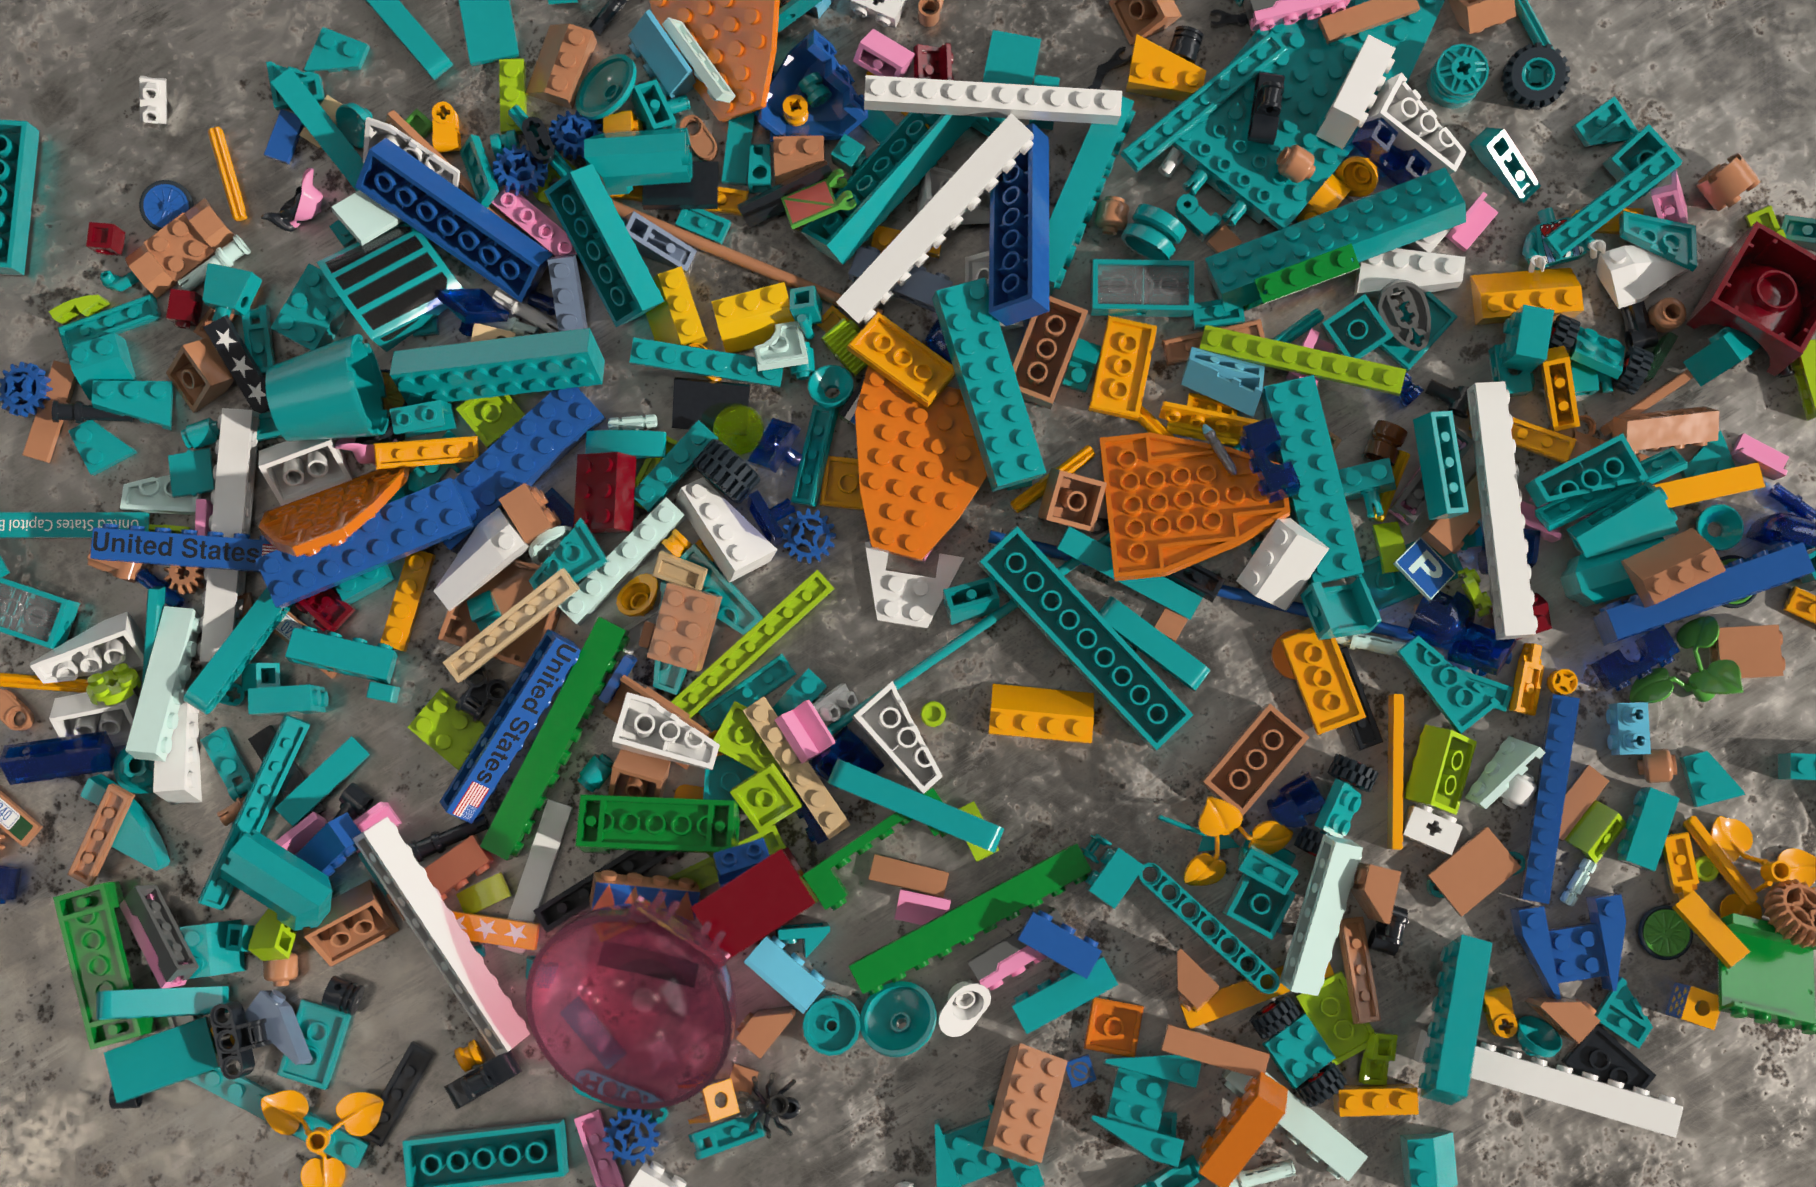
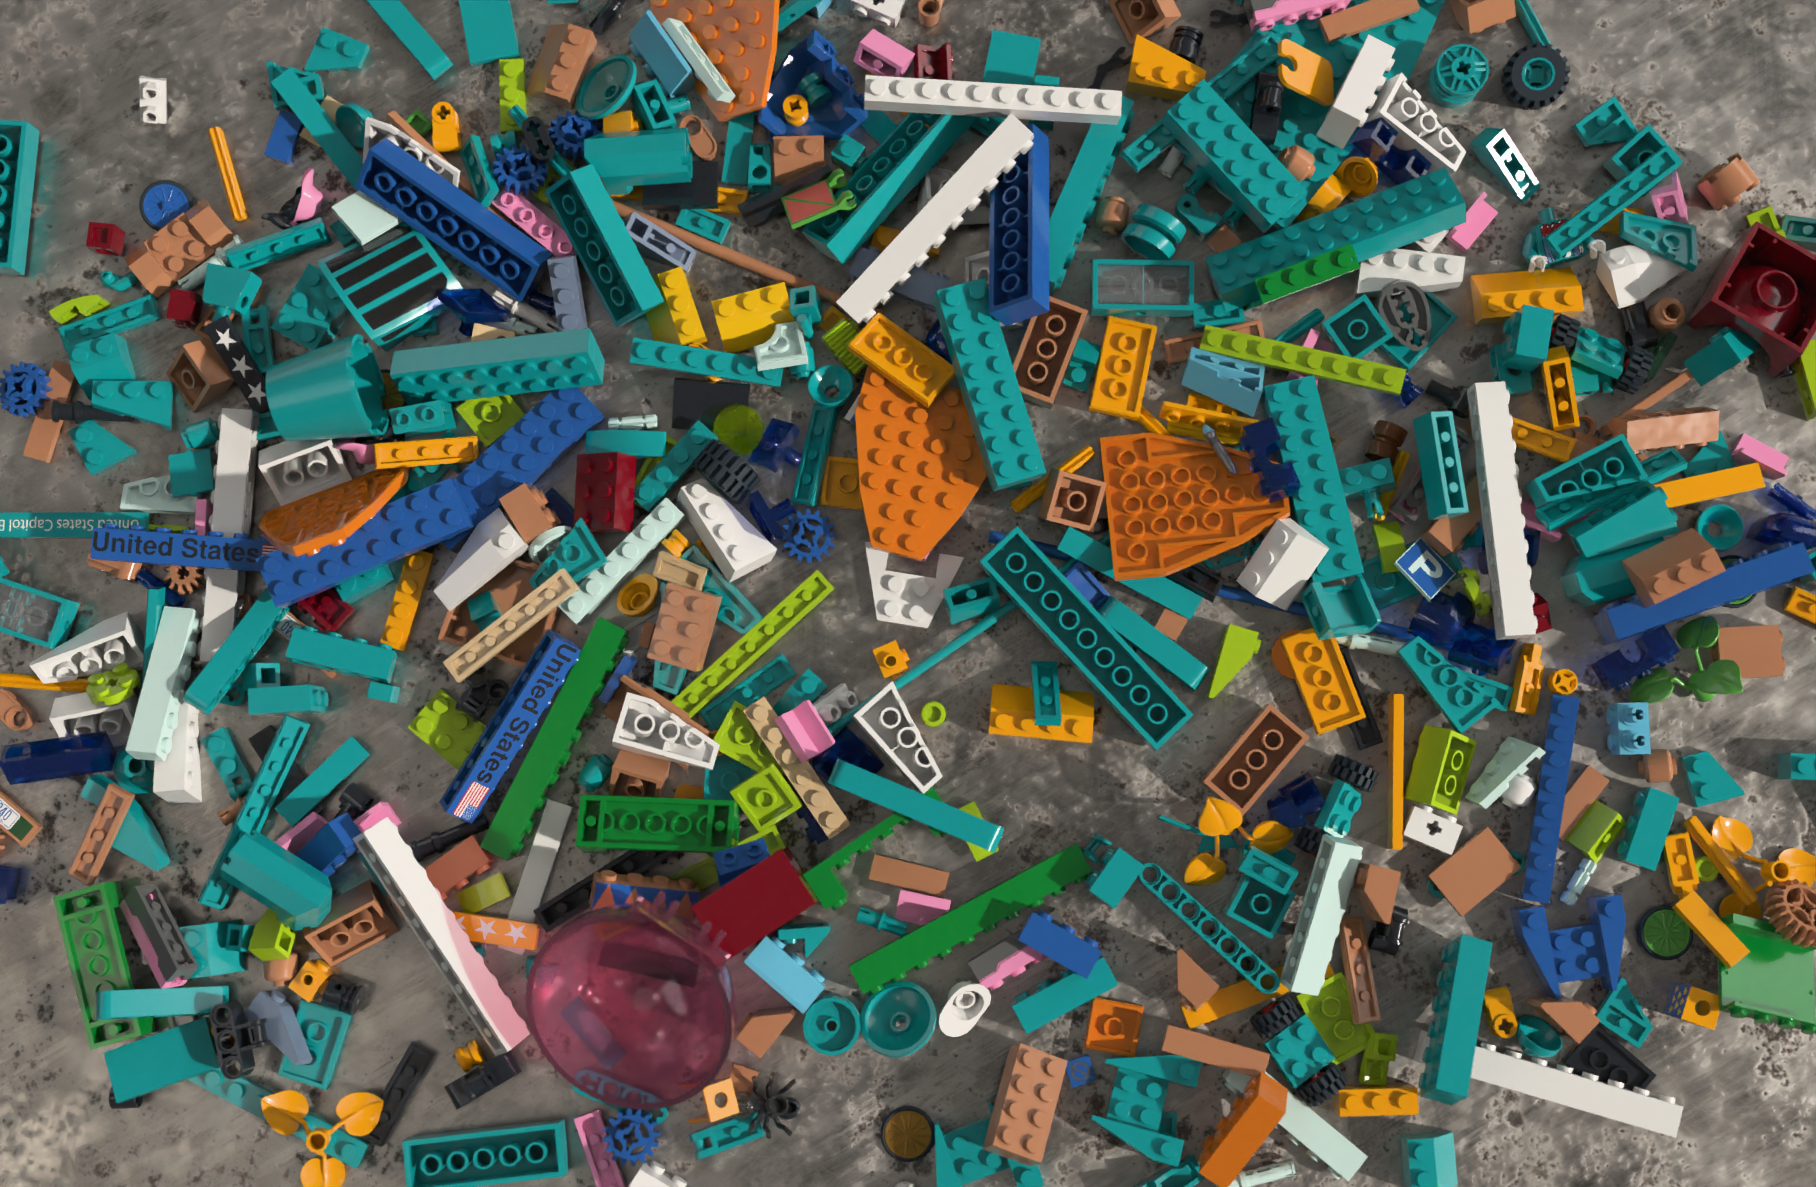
none -> teal tile [225,217,331,270]
none -> light orange brick [288,959,334,1002]
none -> teal axle [856,906,908,937]
none -> light orange brick [872,640,910,681]
none -> pearl gold wheel [881,1106,935,1162]
none -> teal plate [1031,661,1062,726]
none -> blue tile [1062,560,1111,611]
none -> teal brick [1161,79,1308,233]
none -> teal beam [1202,541,1250,570]
none -> lime slope [1205,624,1261,700]
none -> light orange piece [1278,39,1334,106]

